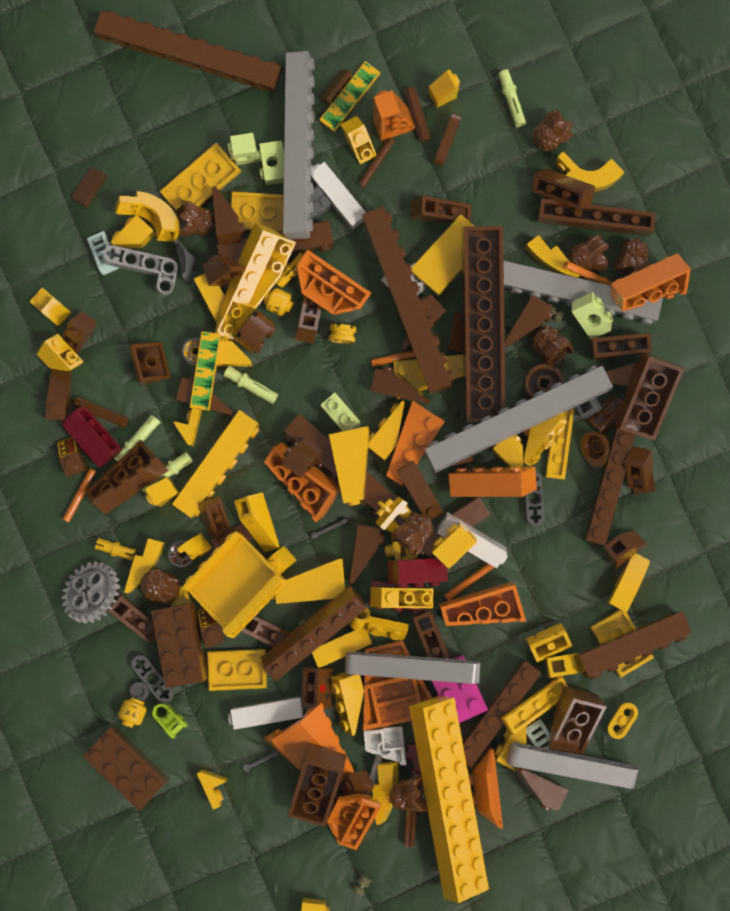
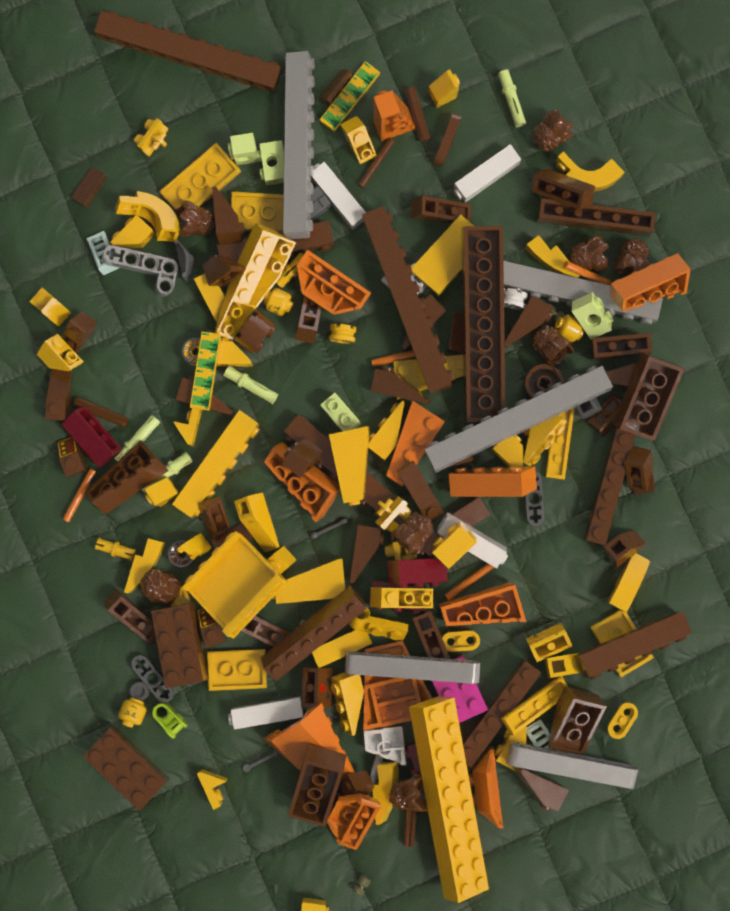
light grey gear [61,561,120,624] -> none
reddish brown slope [129,342,171,386] -> none
reddish brown piece [581,431,610,468] -> none
none -> yellow hips [134,118,168,157]
none -> yellow plate [442,630,480,652]
none -> white brick [453,144,521,203]
none -> white wheel [504,288,528,310]
none -> yellow head [555,314,584,342]

